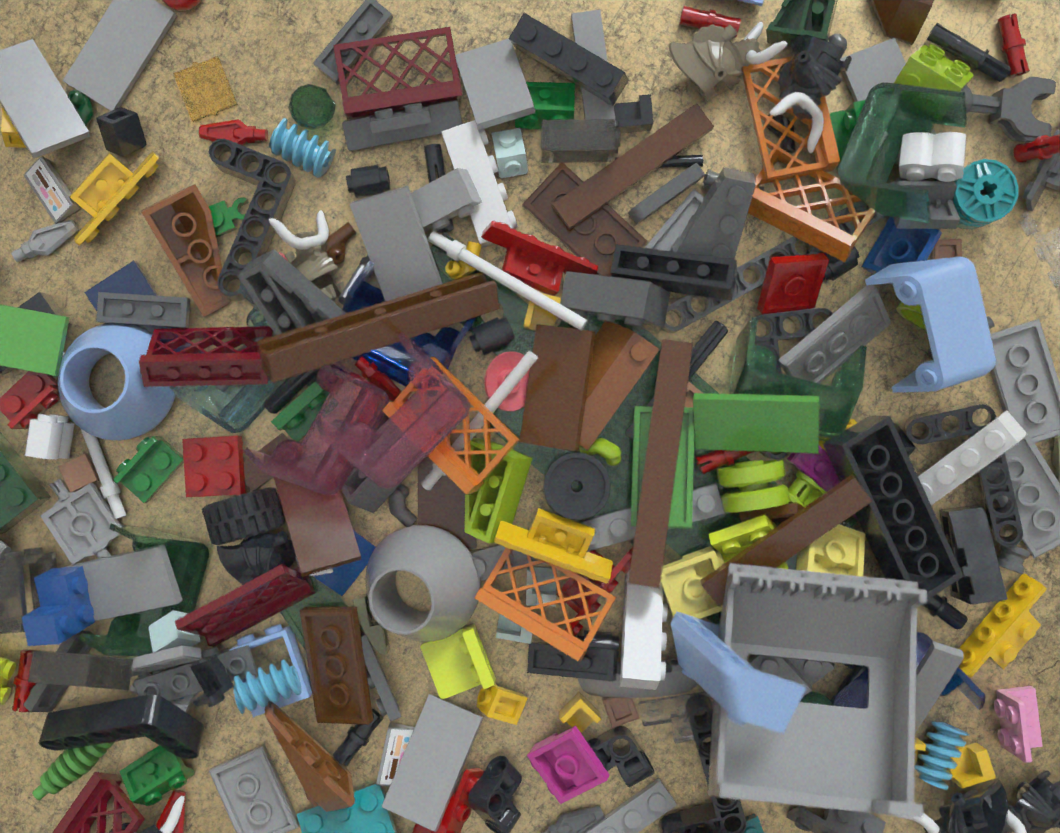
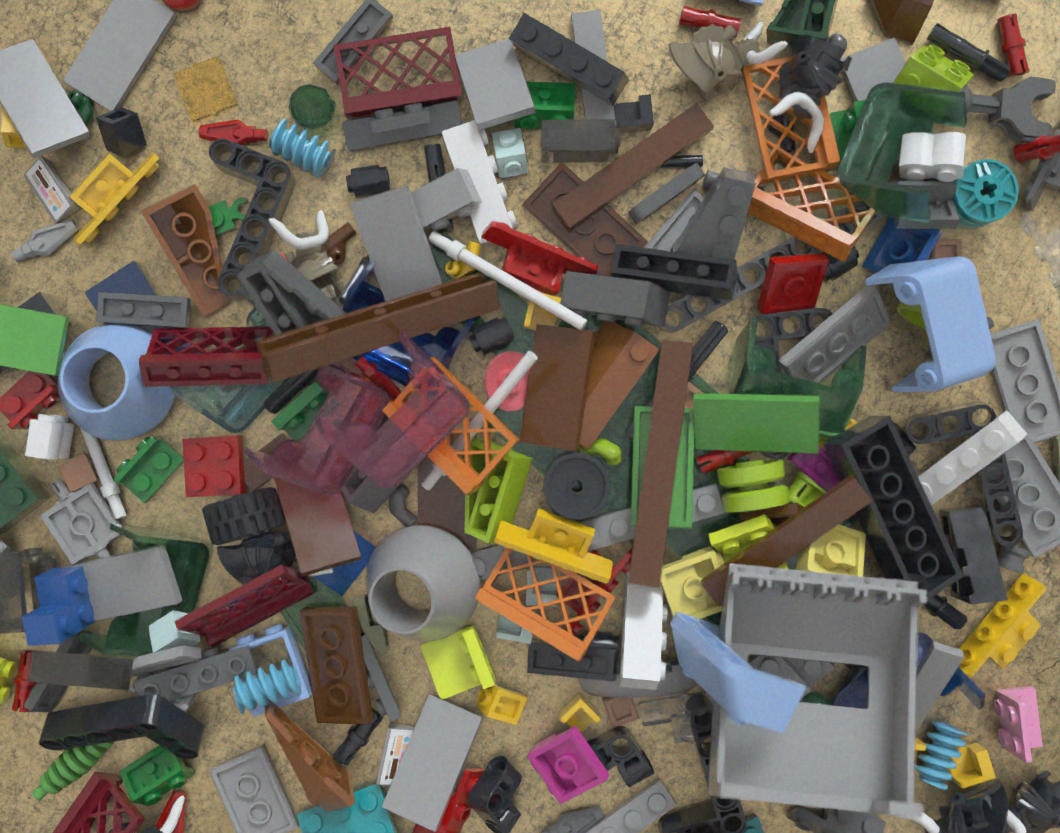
black bracket [190,654,234,707] -> none

